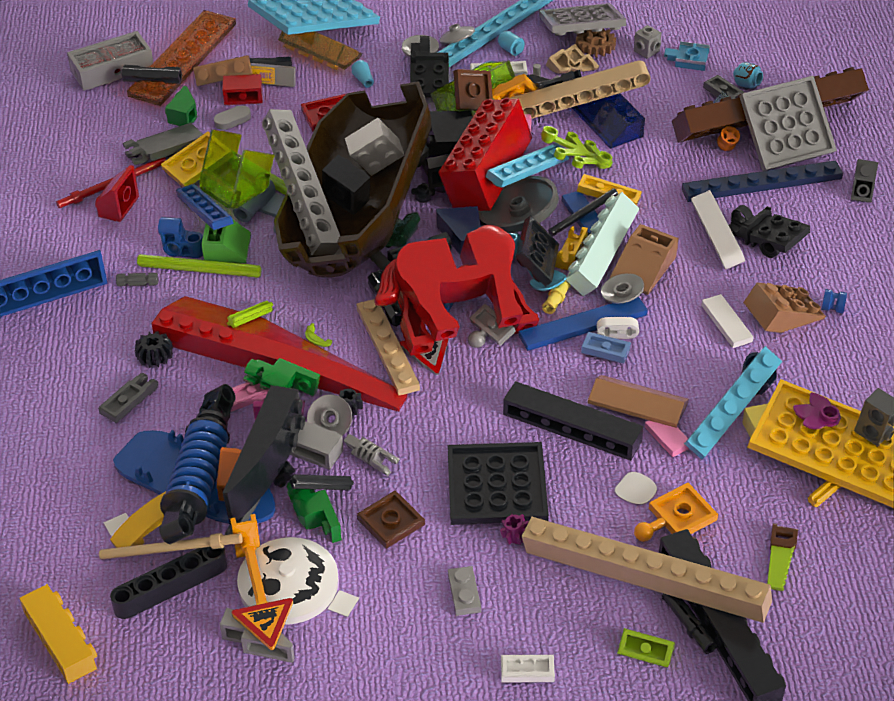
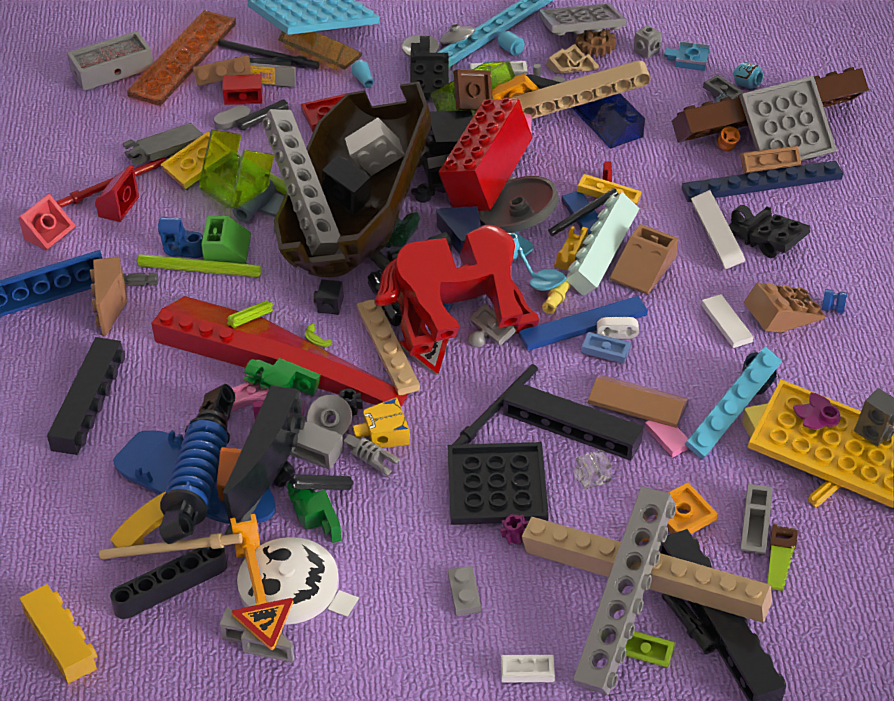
dark grey hinge [98,373,158,423] -> none
white sticker [103,513,129,537] -> none
black axle [122,65,182,84] -> none
black gear [134,331,173,368] -> none
green slope [165,86,197,126] -> none
blue tile [176,184,234,230] -> none
reddish brown tile [357,490,425,549] -> none
medium azure plate [486,143,570,188] -> none
black plate [516,215,559,287] -> none
black piece [536,70,582,89] -> none
lime plant [541,126,613,169] -> none
light grey dish [601,274,644,304] -> none
white sticker [615,472,657,504] -> none
dark grey slope [851,159,878,203] -> none
none -> coral slope [19,194,75,250]
none -> black brick [47,337,126,455]
none -> medium nougat slope [90,256,127,336]
none -> black bar [217,39,320,69]
none -> black axle [237,99,289,130]
none -> black brick [313,279,344,315]
none -> yellow torso [352,398,410,448]
none -> black bar [452,364,538,445]
none -> clear brick [573,450,612,490]
none -> light grey brick [573,486,676,696]
none -> red tile [602,161,612,182]
none -> medium nougat tile [740,146,802,174]
none -> light grey slope [740,484,773,554]

